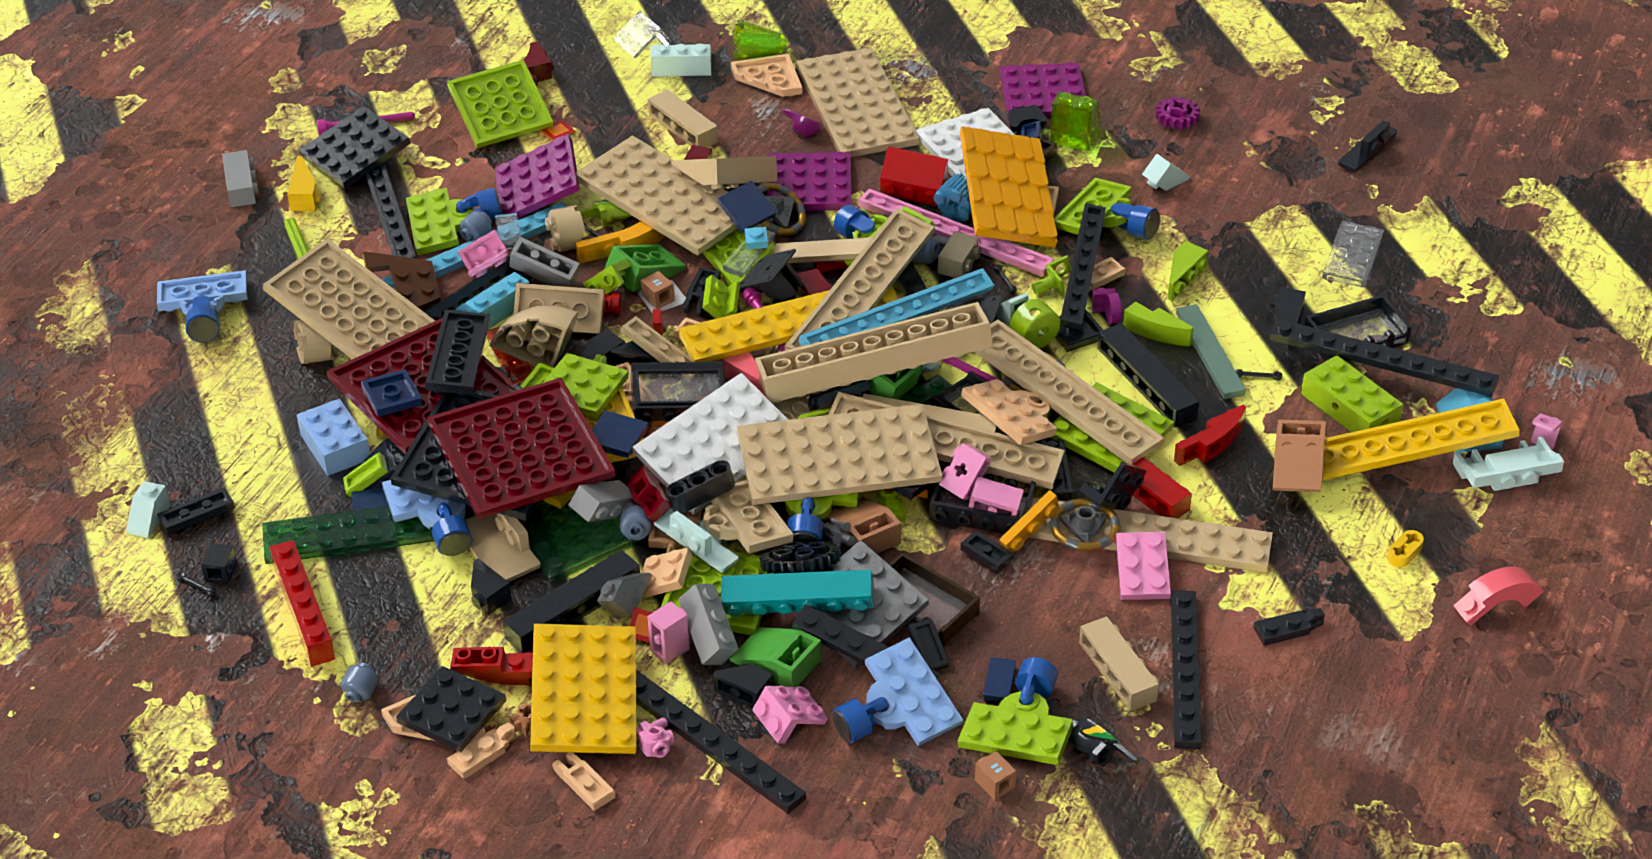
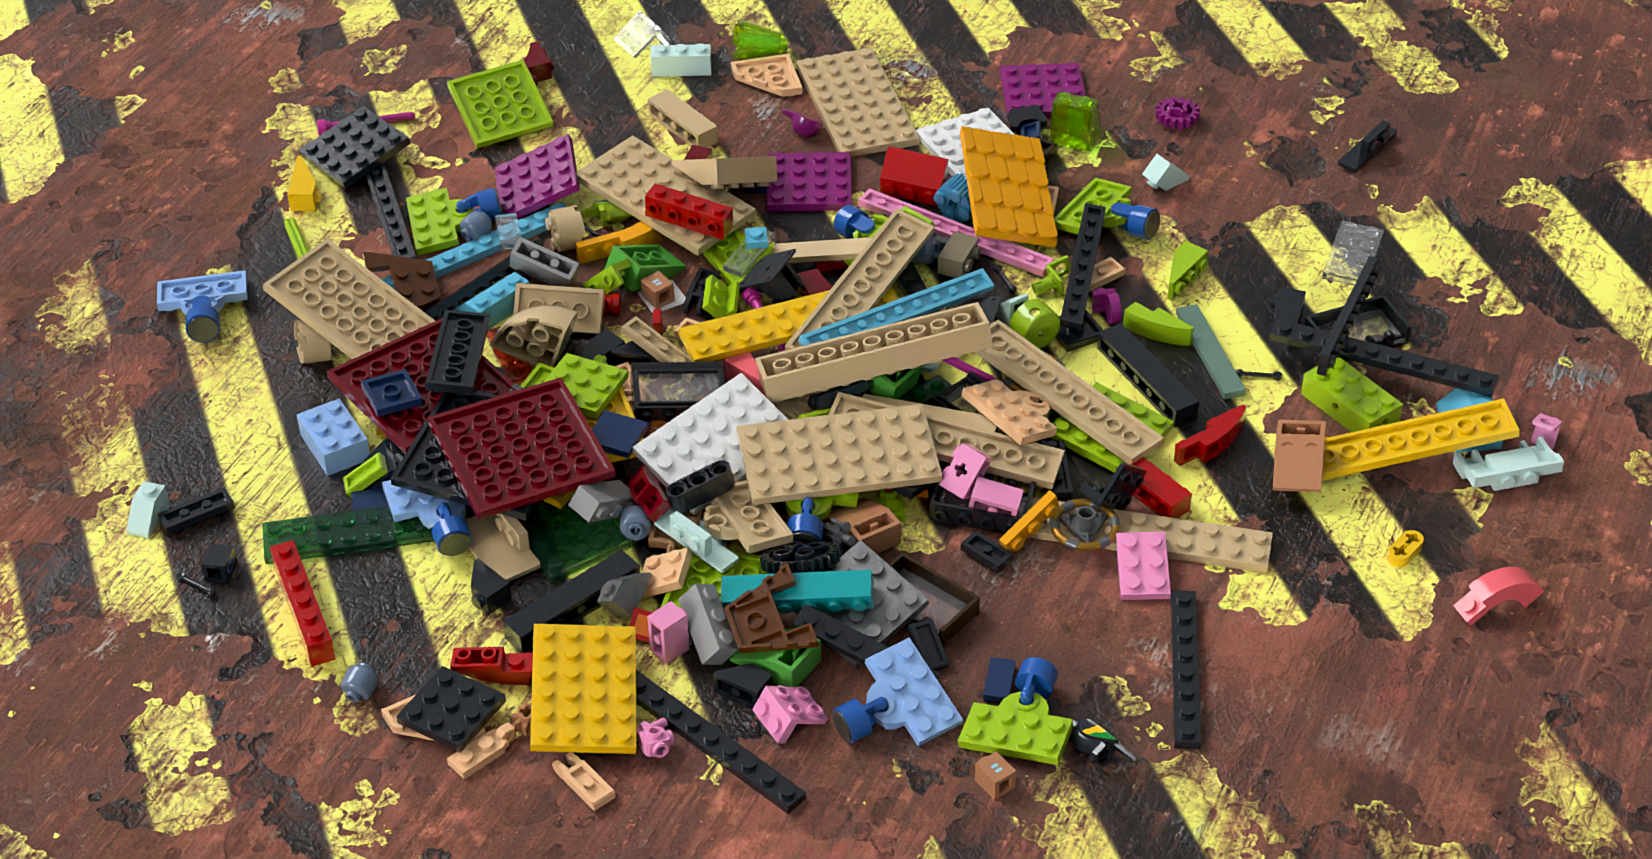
light grey brick [222,150,259,207] -> none
bright pink bracket [457,229,508,278] -> none
piece [540,120,576,142] -> none
dark blue tile [717,181,777,233] -> none
piece [758,183,806,236] -> none
tan brick [1079,616,1160,711] -> none
black hinge [1253,608,1325,646] -> none
none -> red brick [645,183,733,240]
none -> reddish brown wing [724,563,820,654]
none -> black plate [1317,256,1380,376]

